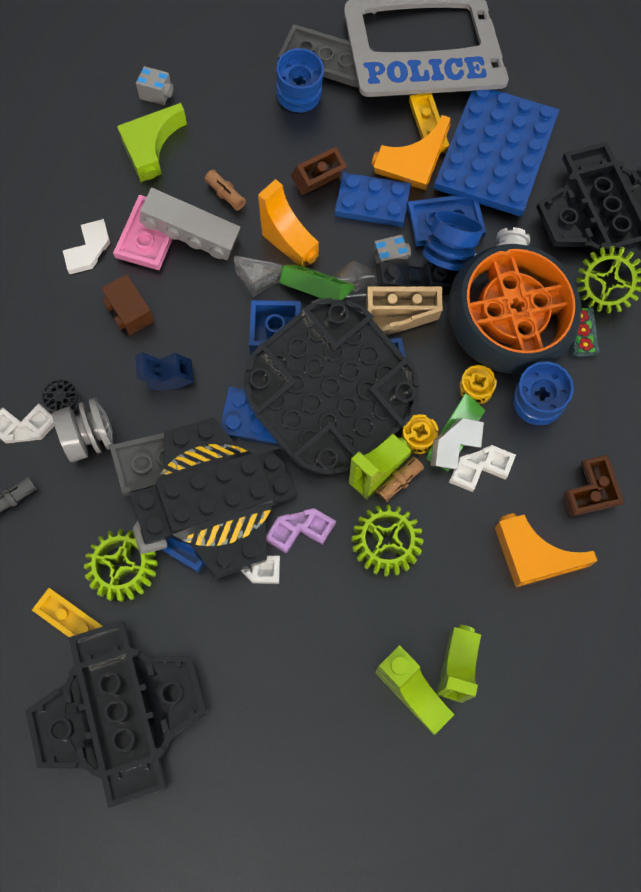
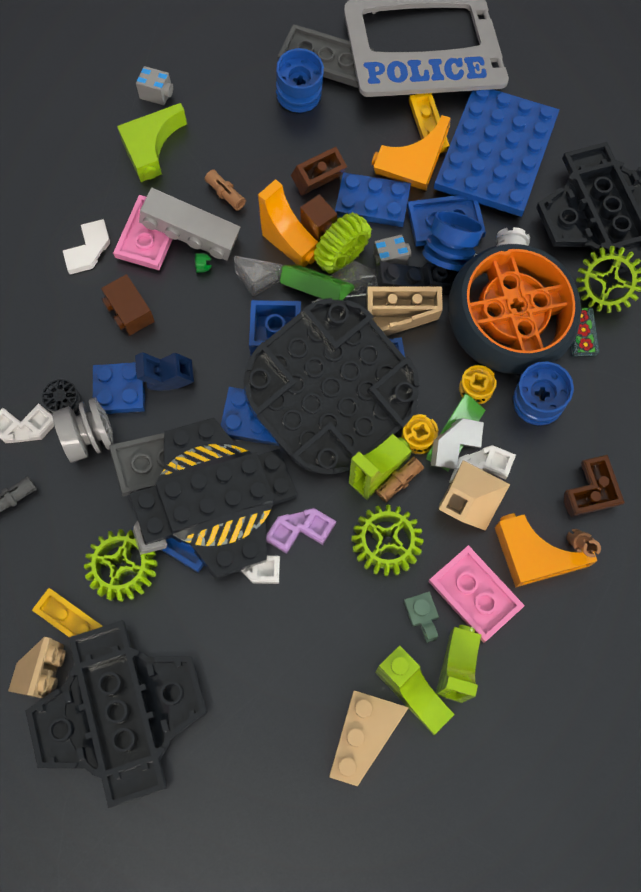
none -> tan slope [8,637,66,699]
none -> blue plate [93,362,145,414]
none -> green hinge [195,253,212,273]
none -> reddish brown brick [300,194,338,242]
none -> lime gear [314,212,372,274]
none -> tan wedge [329,691,409,786]
none -> sand green plate [404,591,439,643]
none -> bright pink plate [428,545,525,643]
none -> tan slope [439,460,510,531]
none -> medium nougat pin [567,529,601,557]

